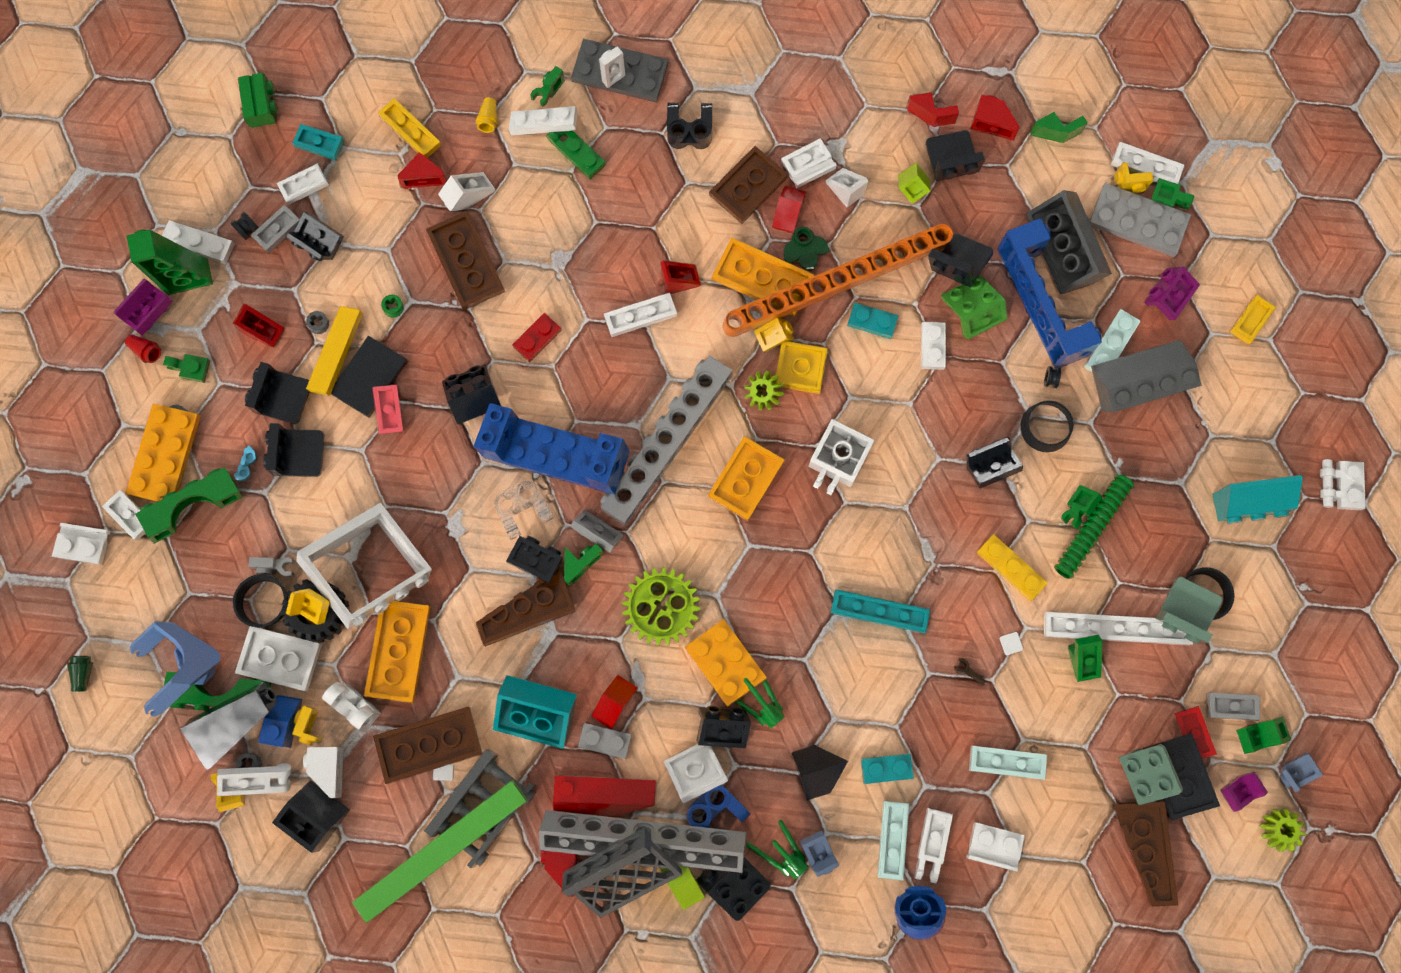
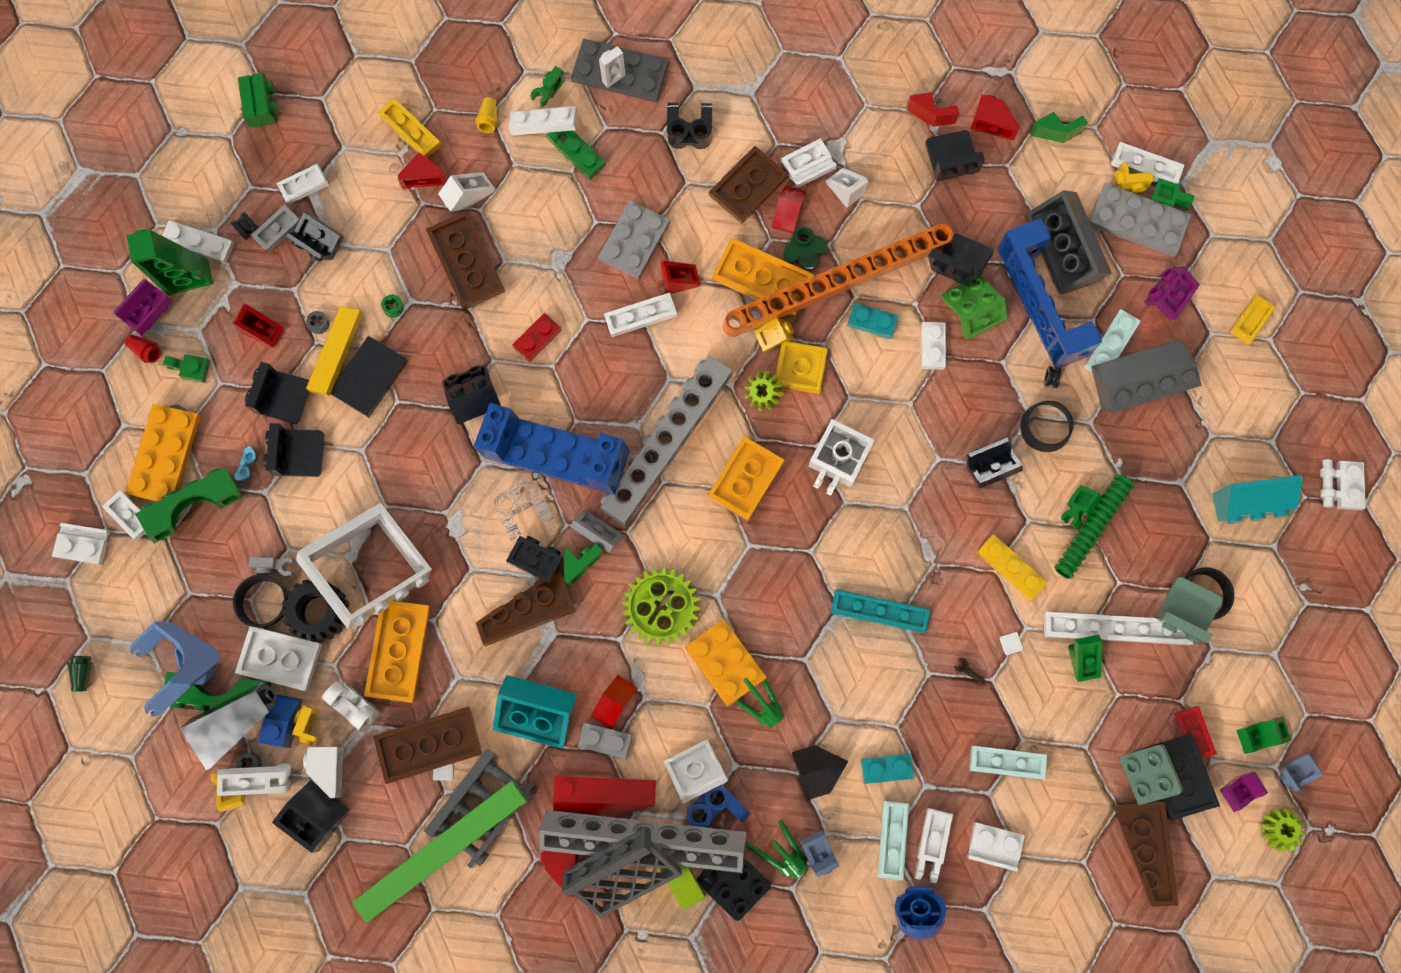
yellow bracket [286,588,330,625] -> none
teal plate [292,124,344,160] -> none
coral plate [372,385,403,434] -> none
black bracket [696,706,751,748] -> none
lime panel [898,162,931,204] -> none
light grey plate [1207,692,1260,721] -> none
none -> light grey plate [598,200,670,280]

